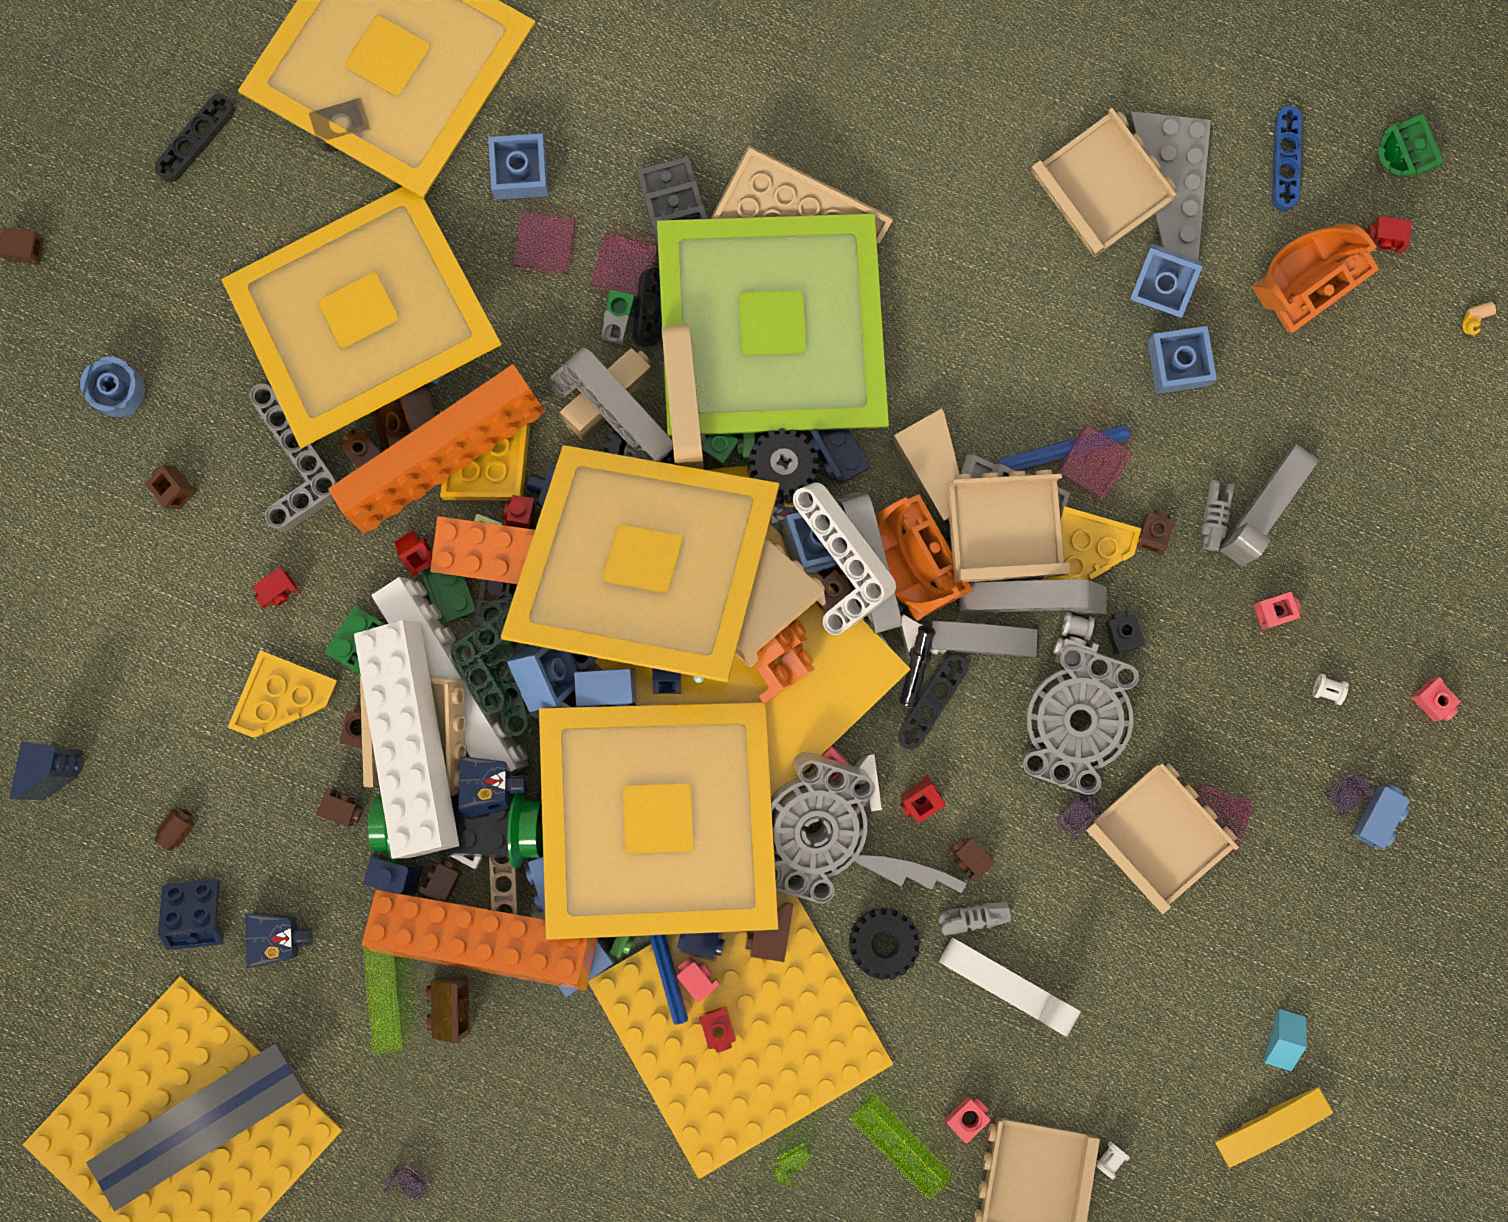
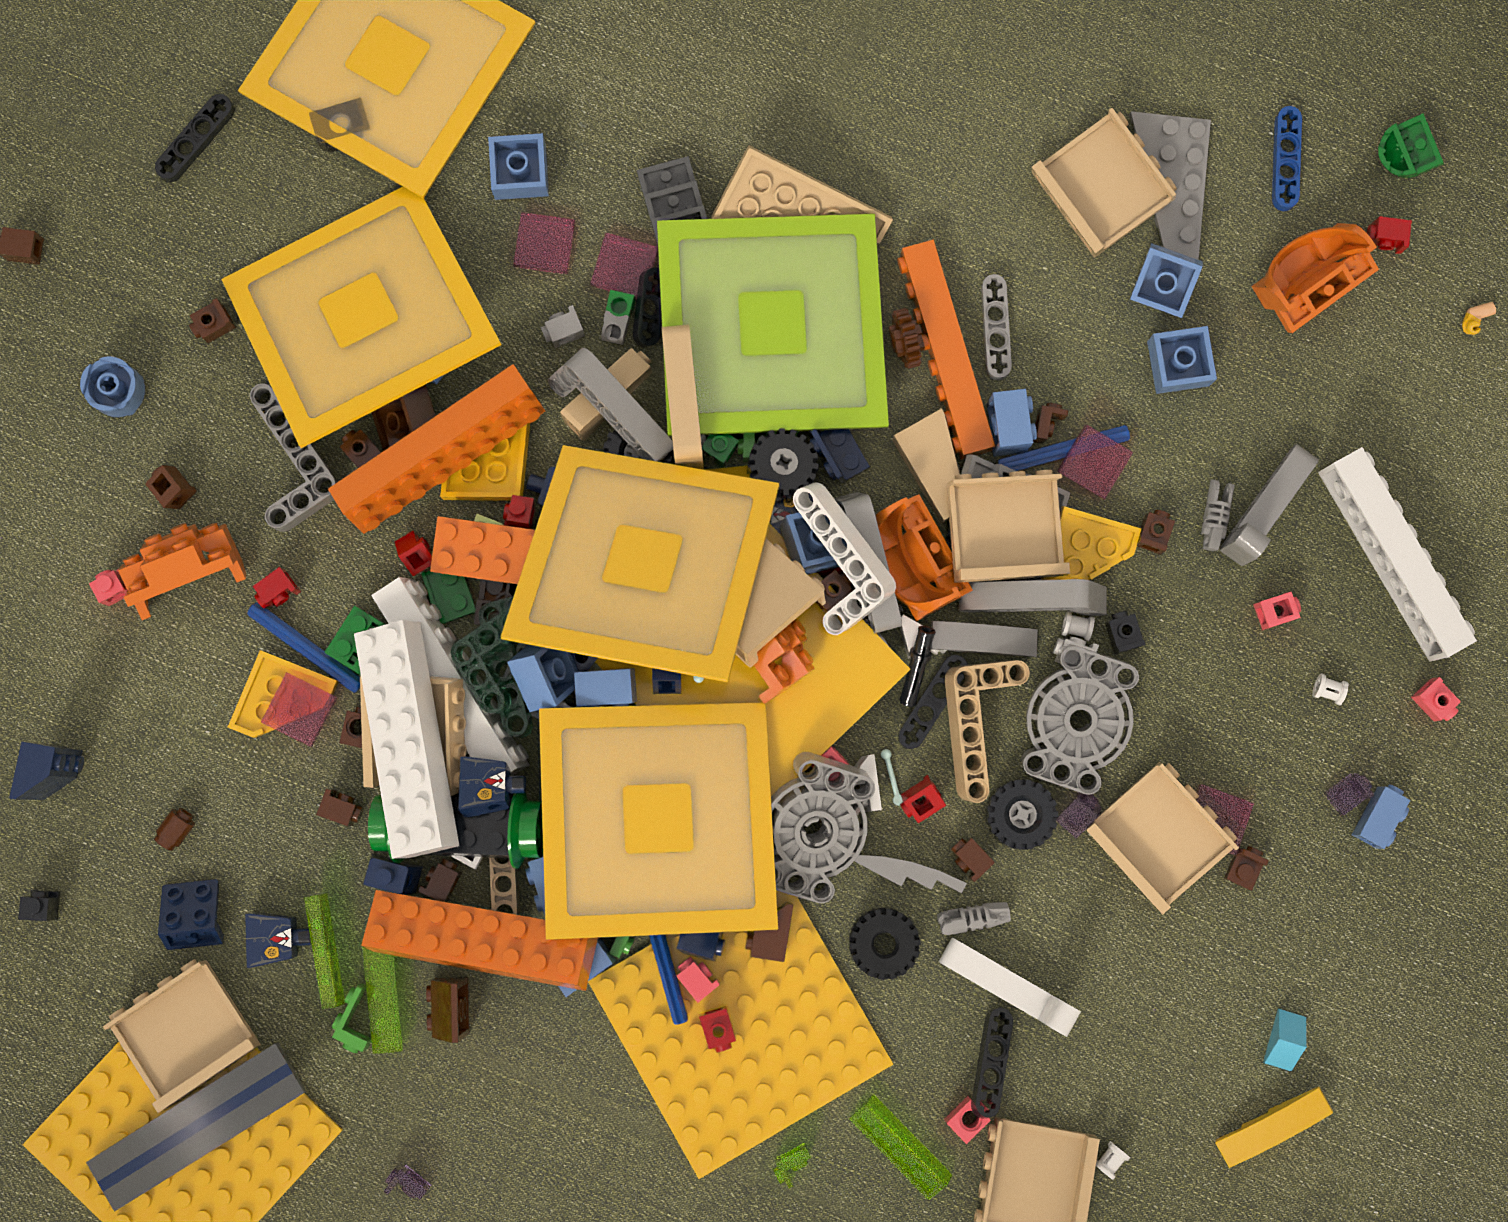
none -> black brick [18,890,60,921]
none -> coral brick [89,569,128,606]
none -> tan panel [103,959,261,1113]
none -> orange piece [118,523,246,620]
none -> reddish brown brick [189,298,237,343]
none -> blue axle [247,602,360,693]
none -> clear pink tile [261,672,338,747]
none -> clear neon green slope [304,893,345,1009]
none -> bright green bracket [332,984,372,1053]
none -> light grey brick [541,305,585,348]
none -> light aqua hinge [881,749,903,806]
none -> reddish brown gear [889,308,924,369]
none -> orange brick [897,239,995,460]
none -> tan beam [945,660,1030,803]
none -> black beam [971,1008,1013,1119]
none -> light grey beam [981,274,1012,381]
none -> black wheel [985,780,1059,850]
none -> medium blue brick [986,389,1037,457]
none -> reddish brown bracket [1033,403,1069,444]
none -> reddish brown bracket [1224,846,1269,891]
none -> white brick [1318,447,1477,662]

